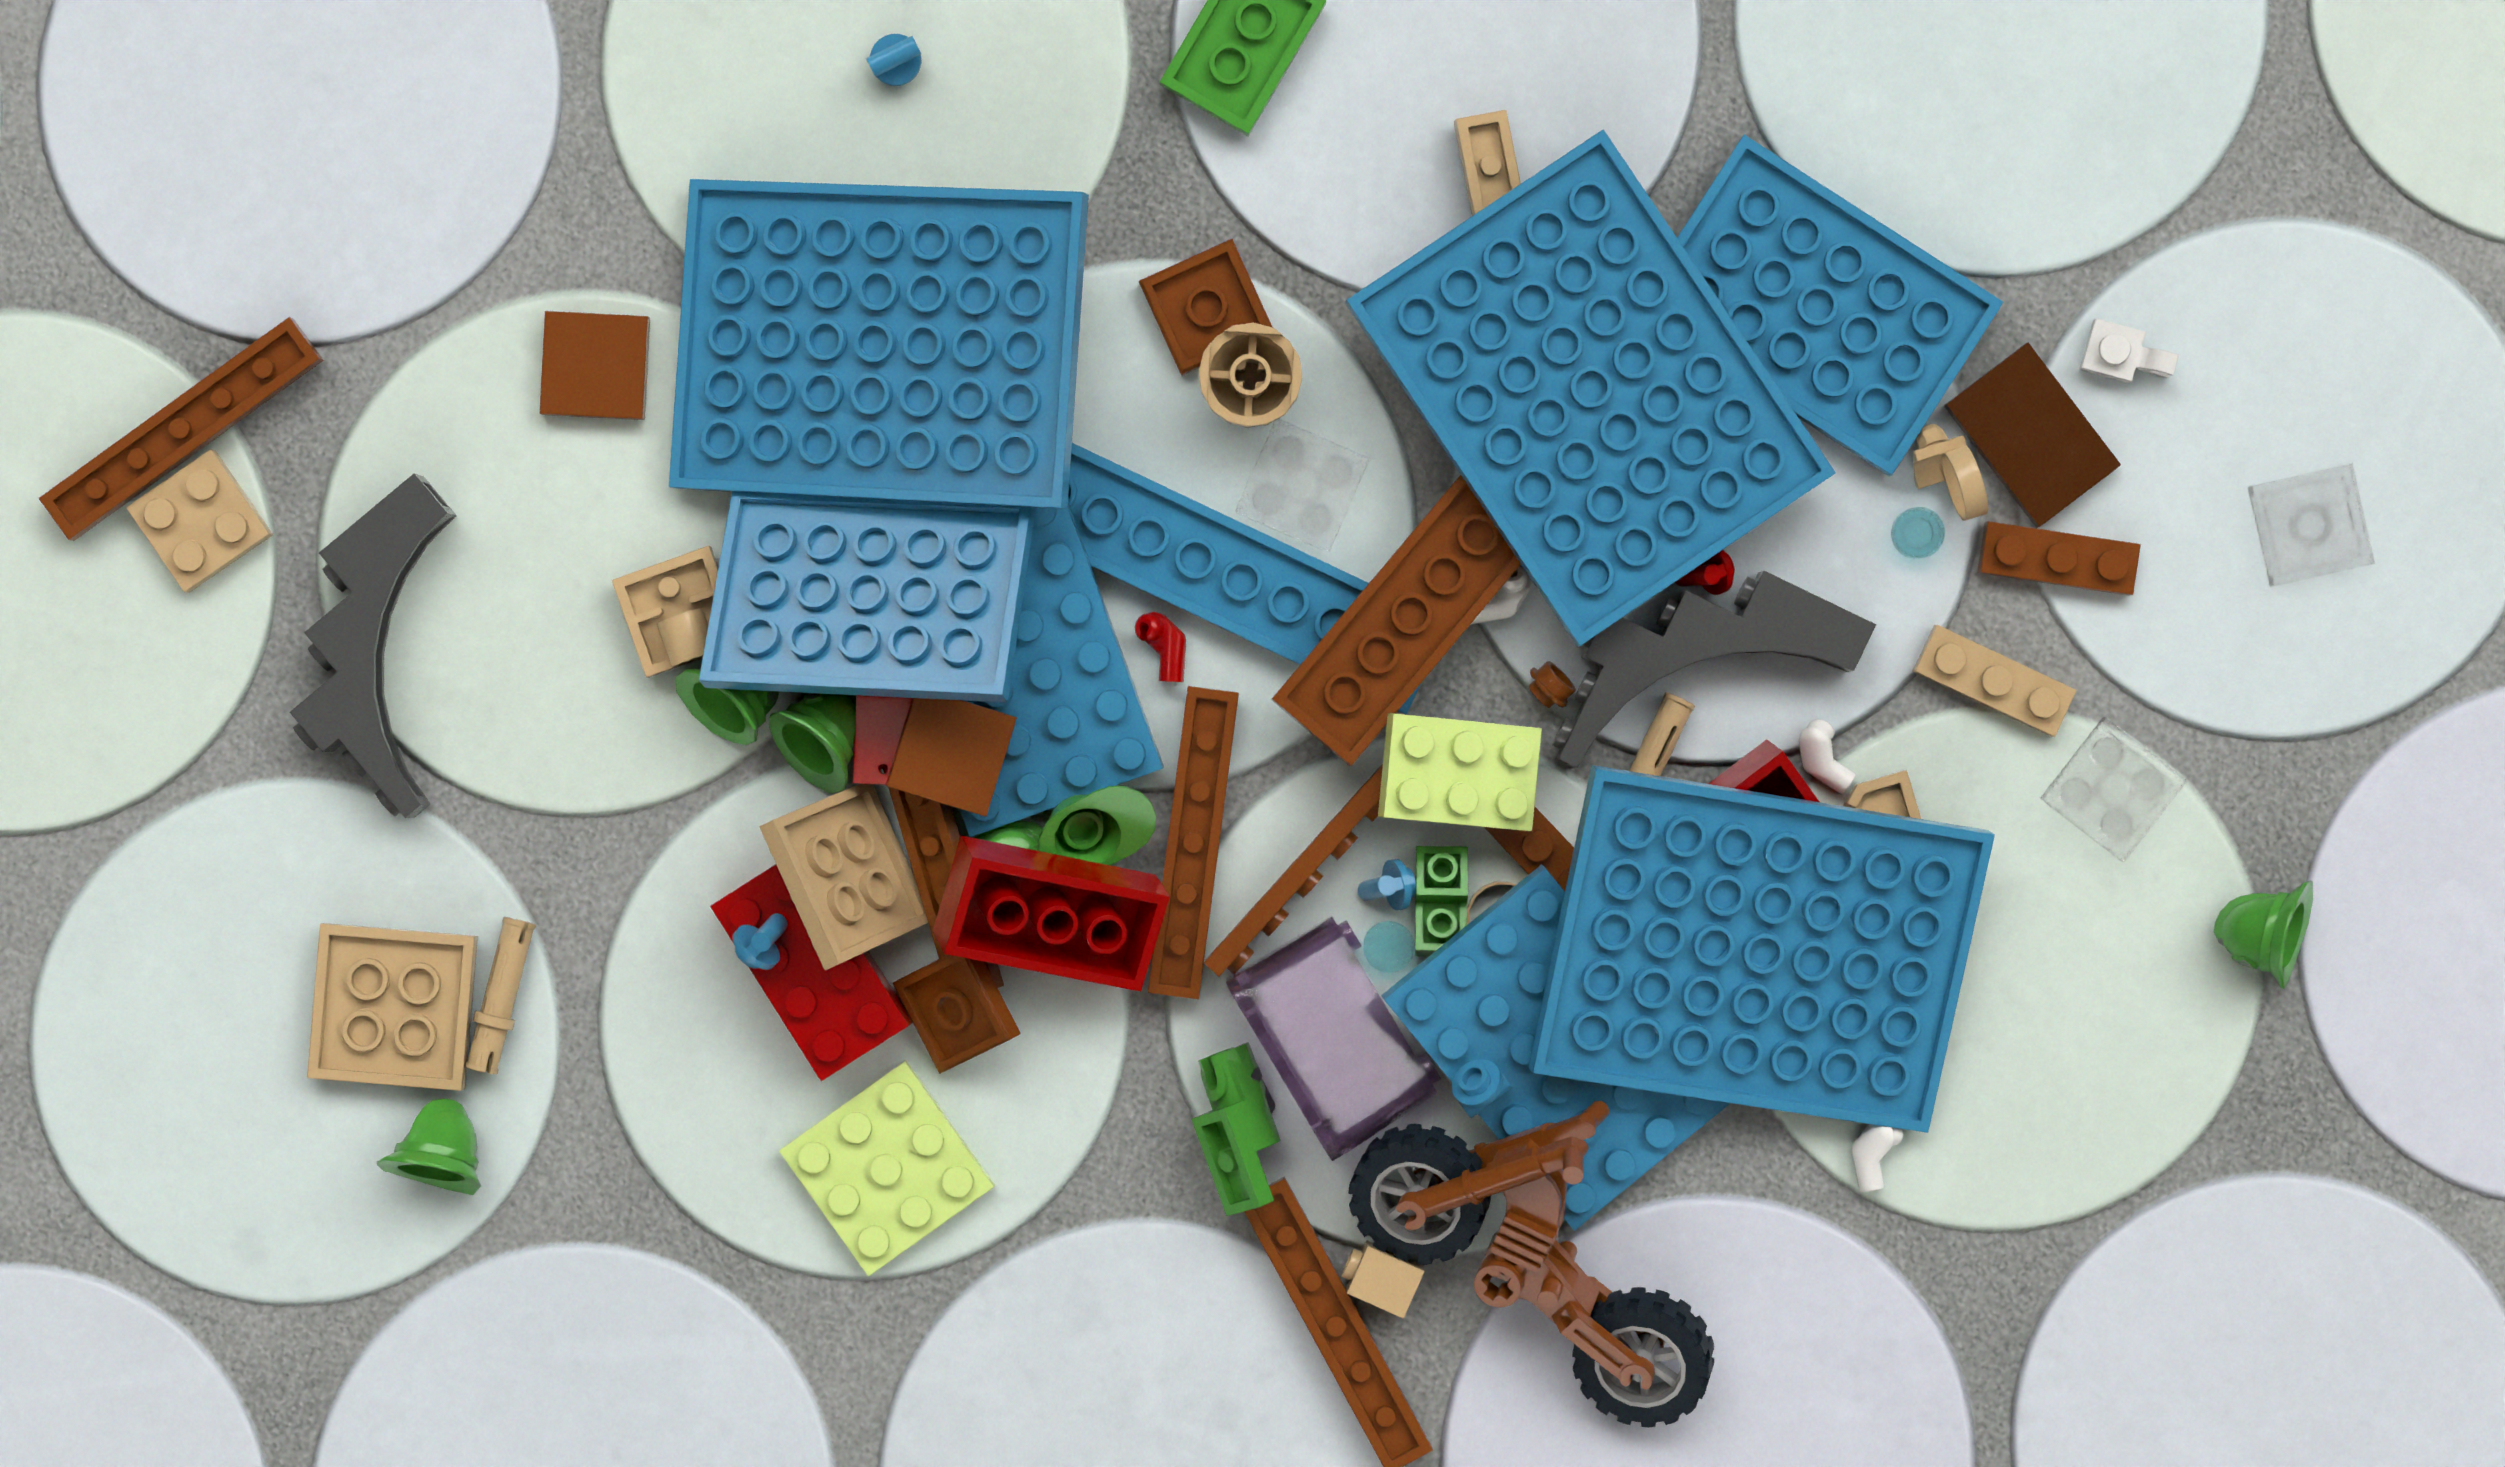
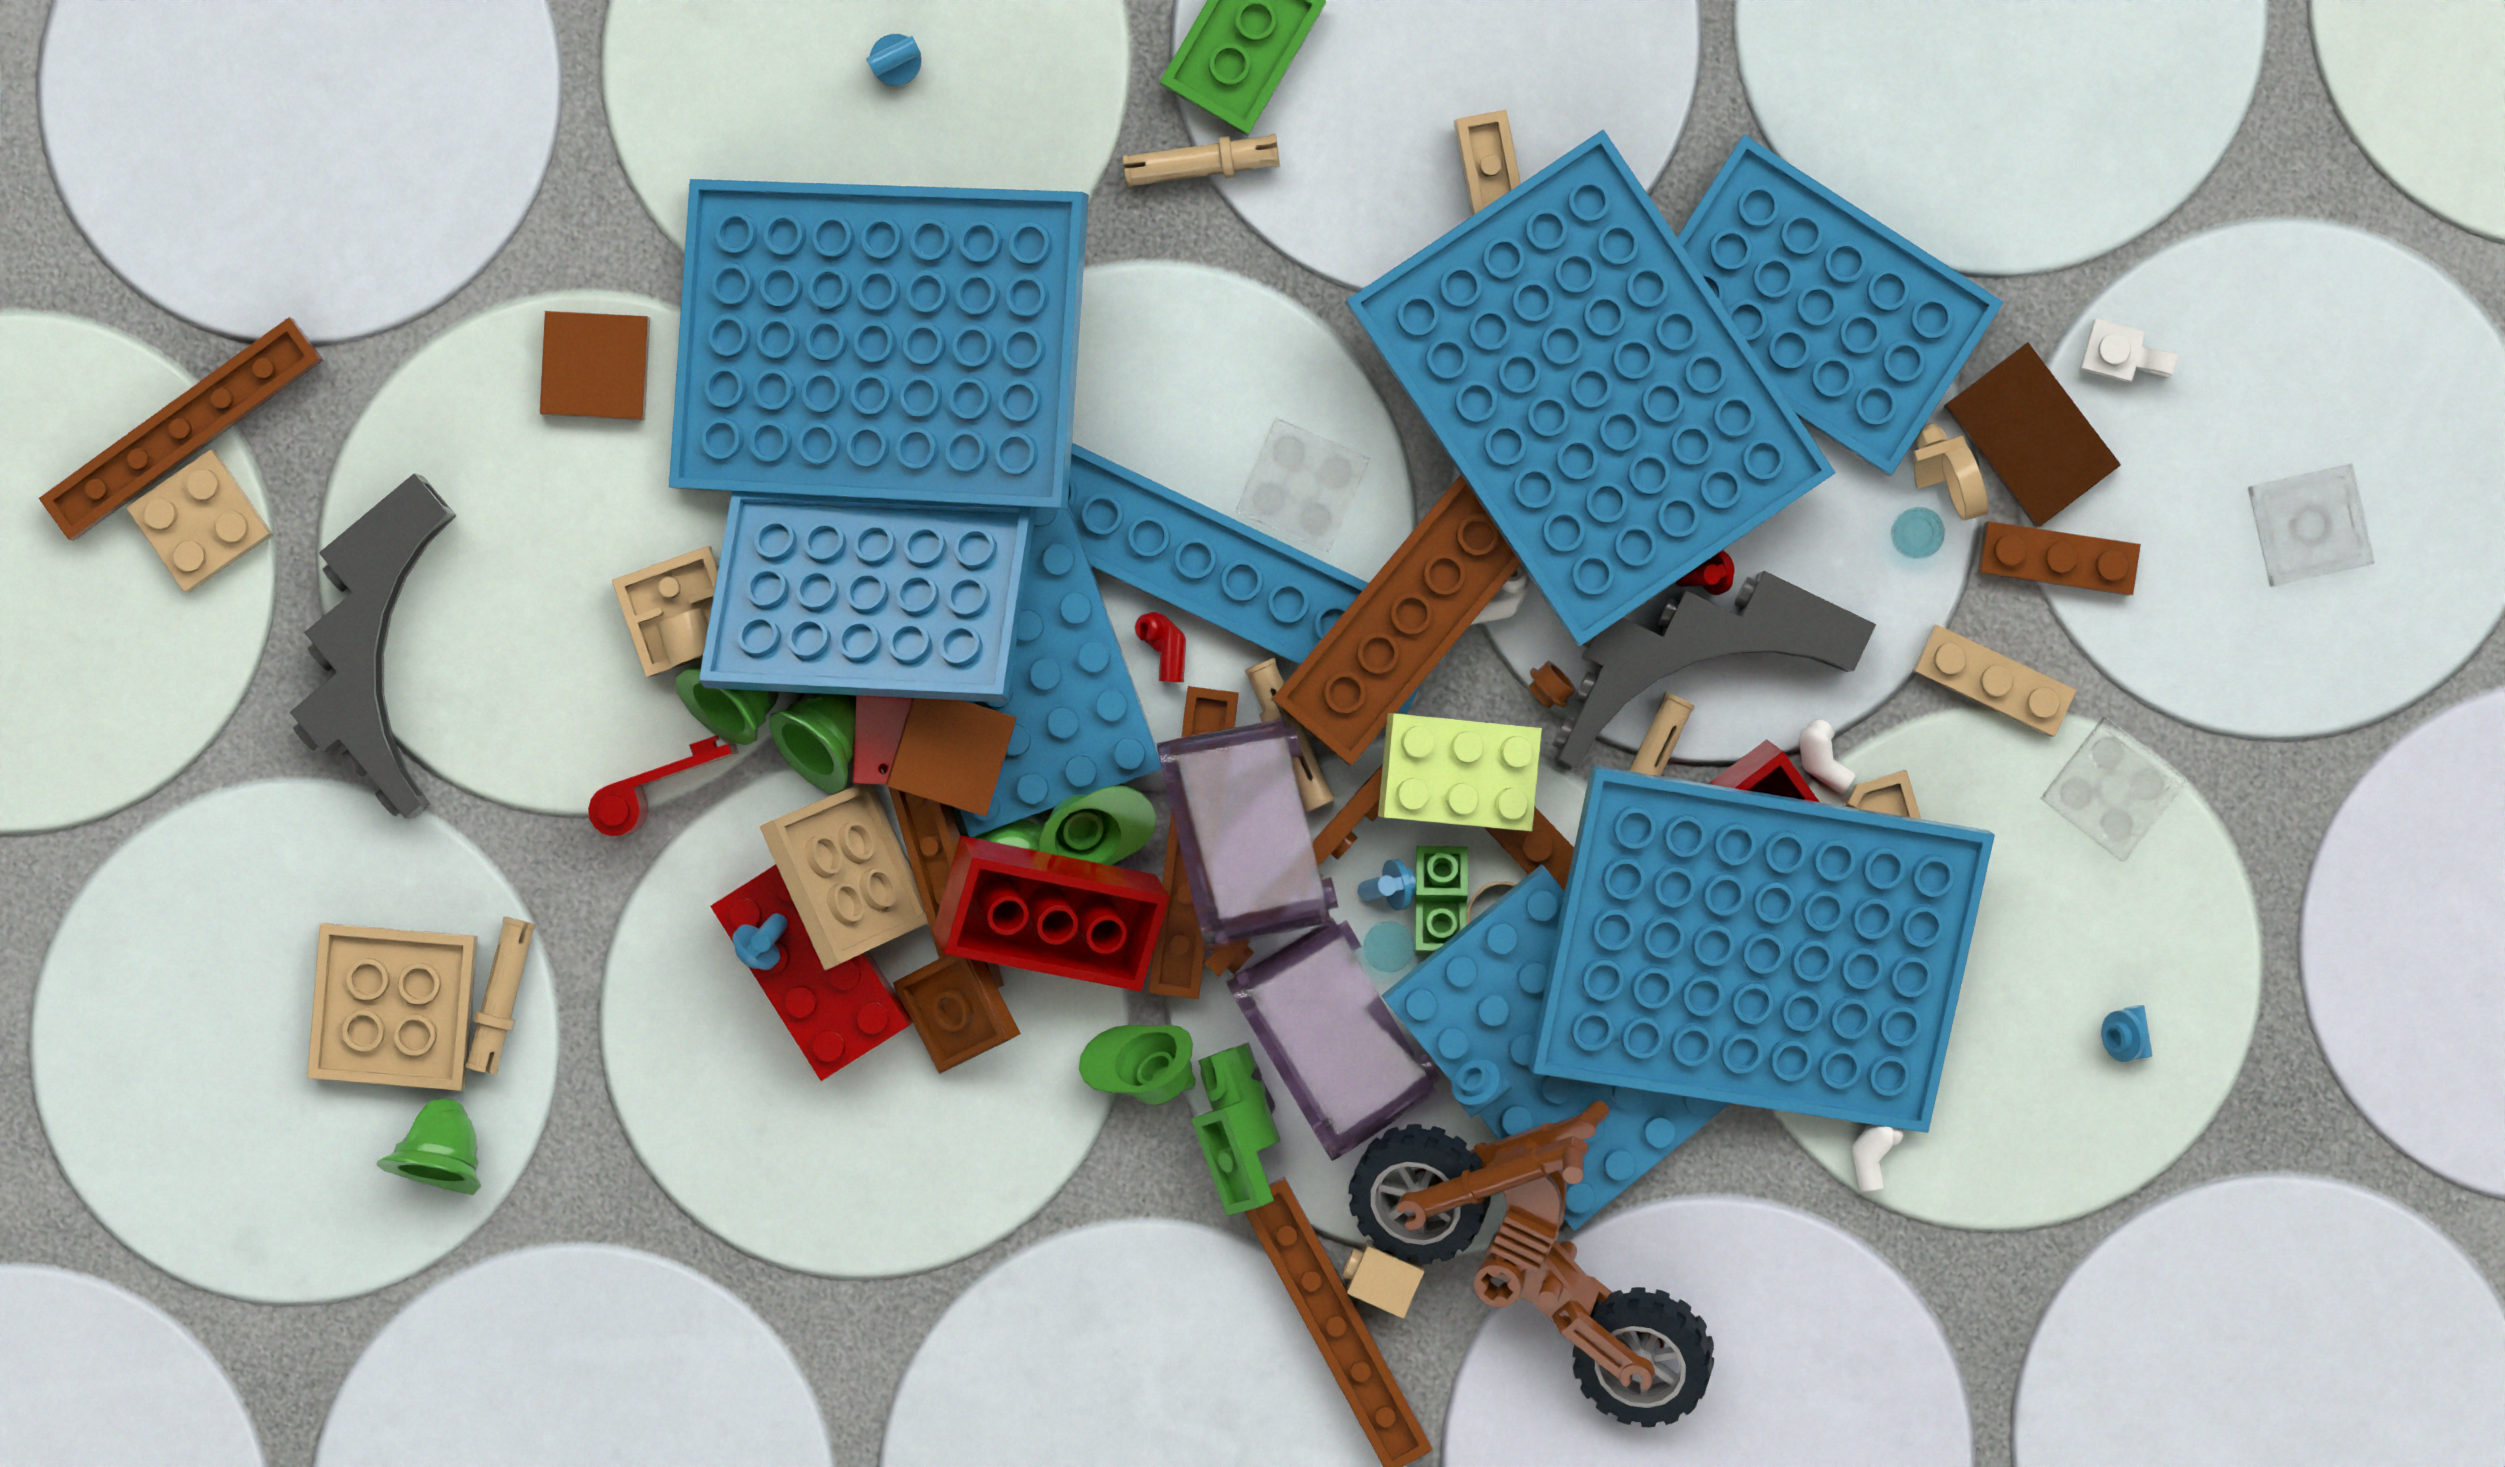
yellowish green plate [779,1060,995,1277] -> none
dark orange tile [1139,239,1273,376] -> none
tan cylinder [1199,323,1302,428] -> none
bright green piece [2213,881,2313,989] -> none
none -> red door [588,735,739,836]
none -> bright green piece [1079,1025,1196,1105]
none -> tan pin [1123,134,1280,188]
none -> windscreen [1157,718,1339,951]
none -> tan pin [1244,658,1335,812]
none -> dark azure plate [2101,1005,2153,1062]

